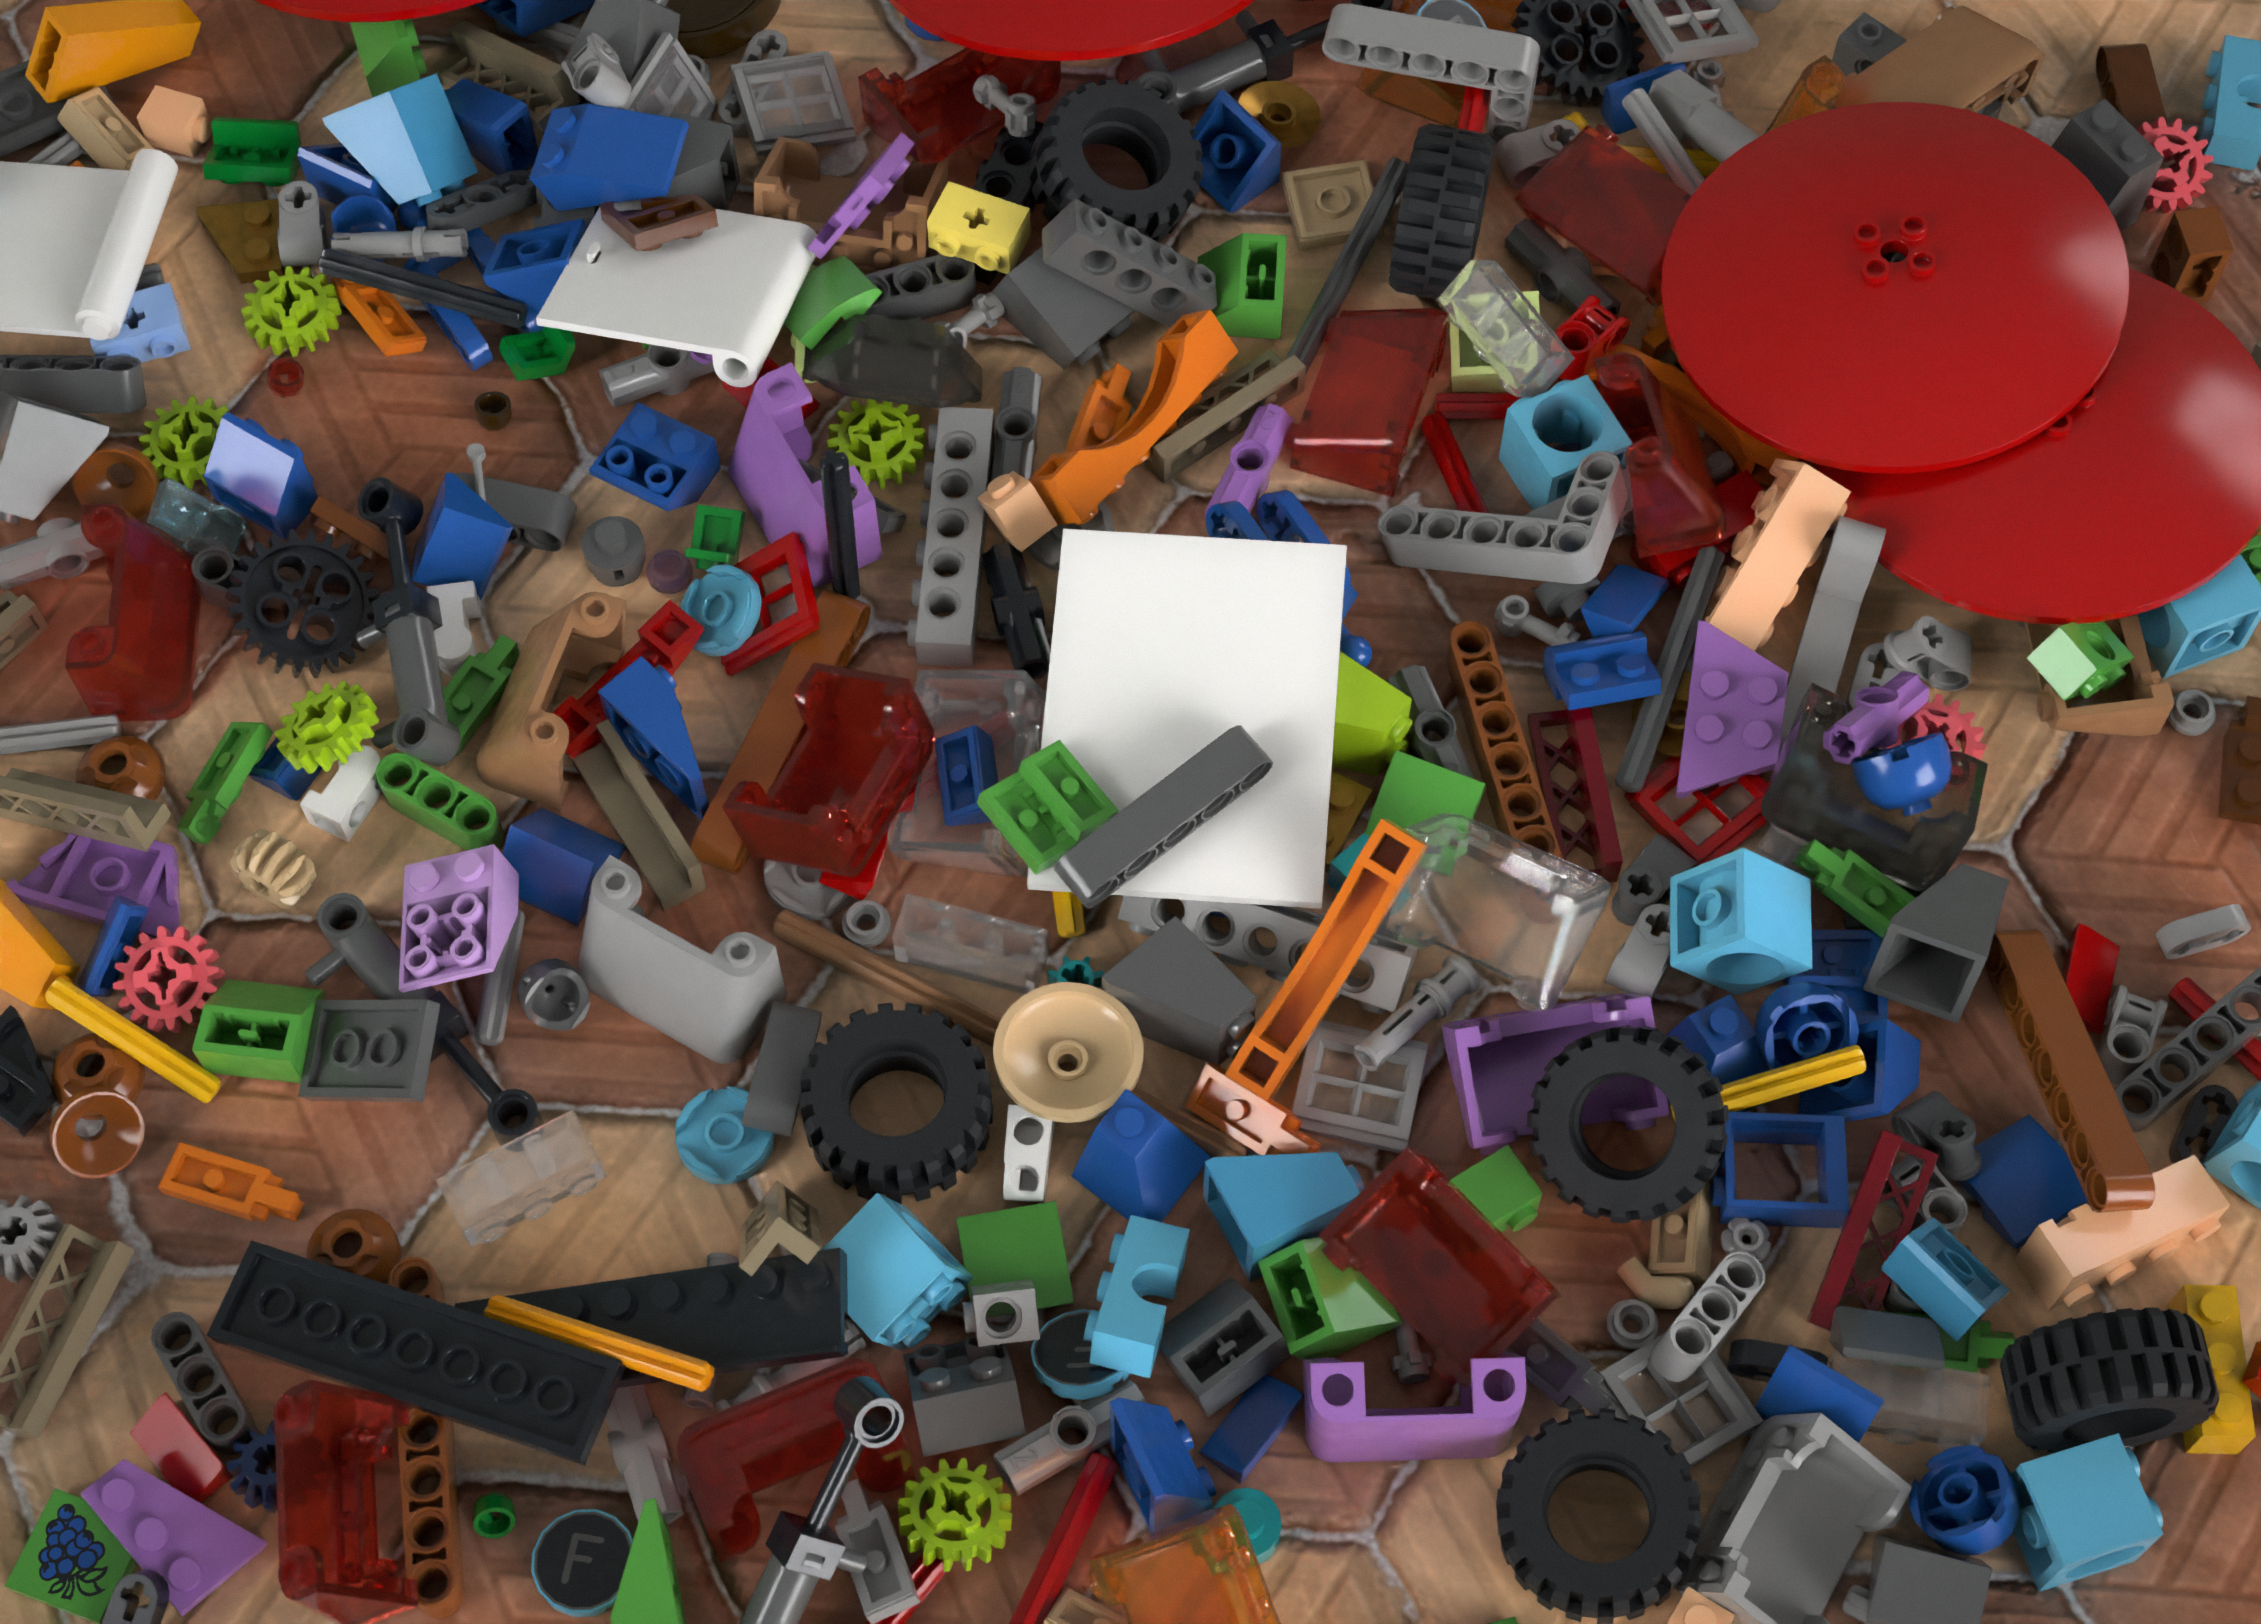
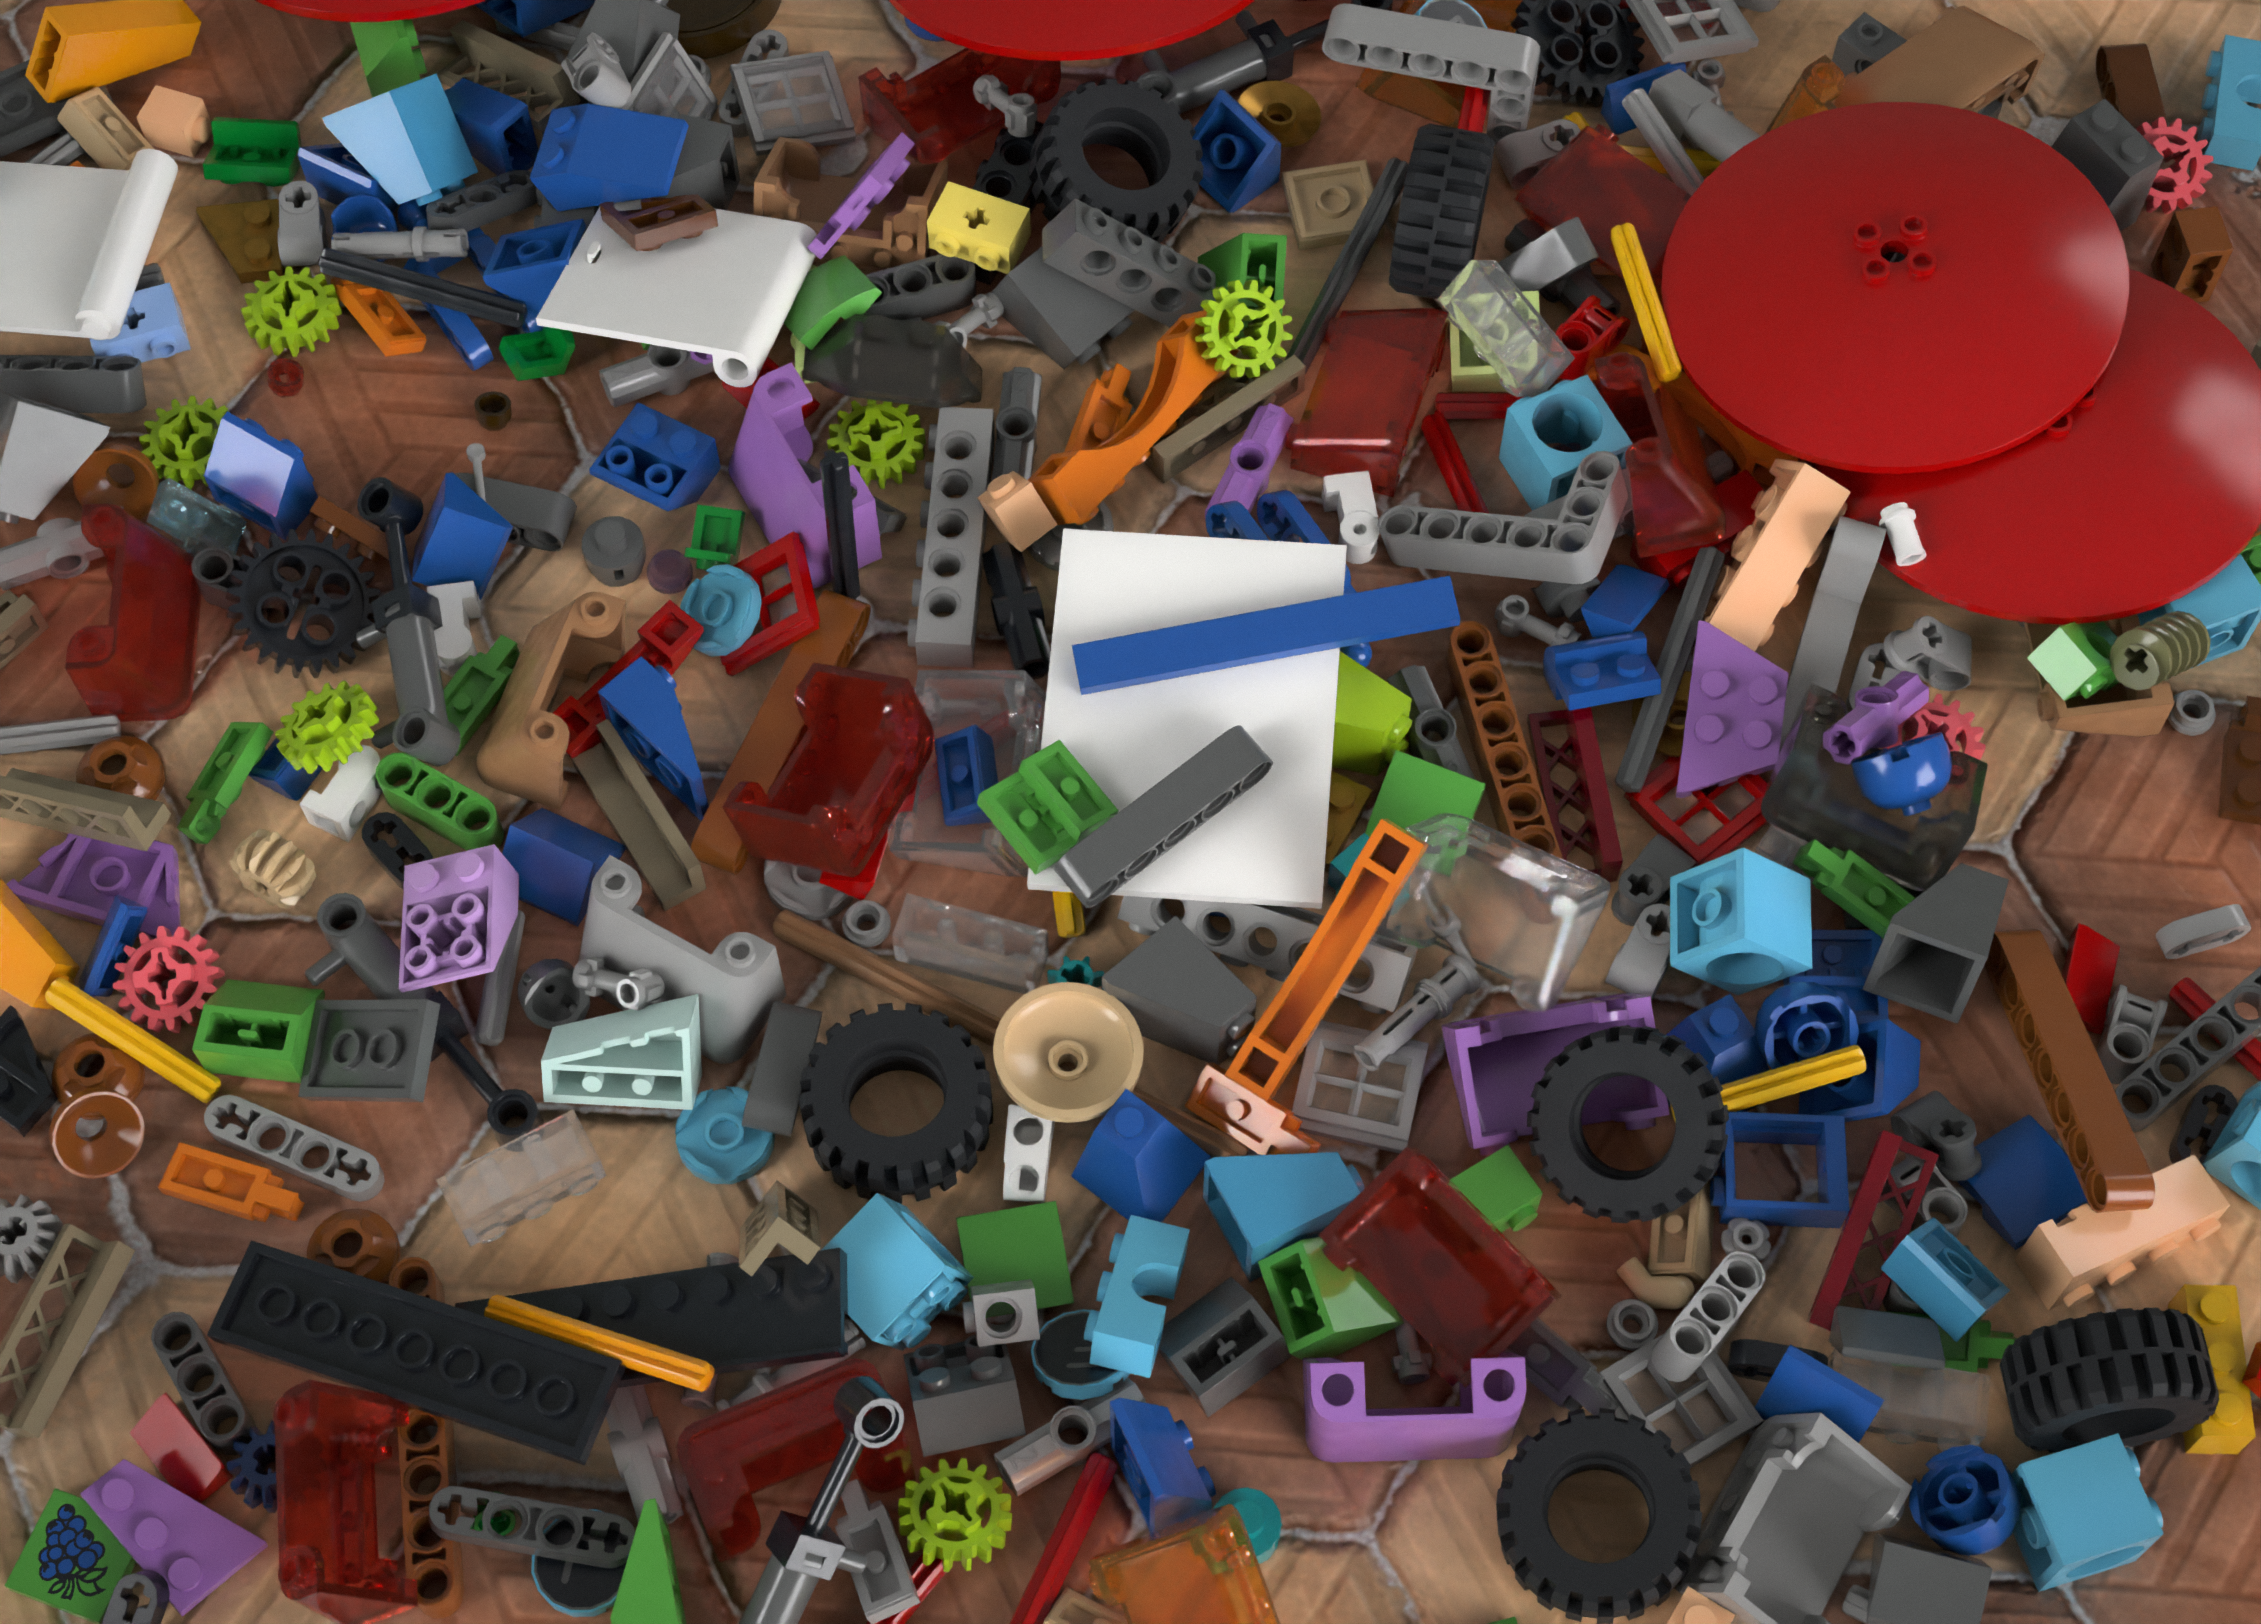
blue slope [1199,1375,1304,1484] -> none
none -> light grey beam [204,1095,385,1202]
none -> black beam [362,812,434,889]
none -> dark grey beam [429,1486,635,1568]
none -> light aqua wedge [541,994,702,1110]
none -> light grey bar [572,957,664,1011]
none -> blue tile [1072,576,1460,695]
none -> lime gear [1195,280,1293,378]
none -> white leg [1322,471,1379,564]
none -> light grey hand [1425,905,1477,969]
none -> dark grey beam [1476,217,1599,294]
none -> yellow axle [1611,222,1682,383]
none -> white pin [1879,502,1927,567]
none -> olive piece [2109,611,2210,690]

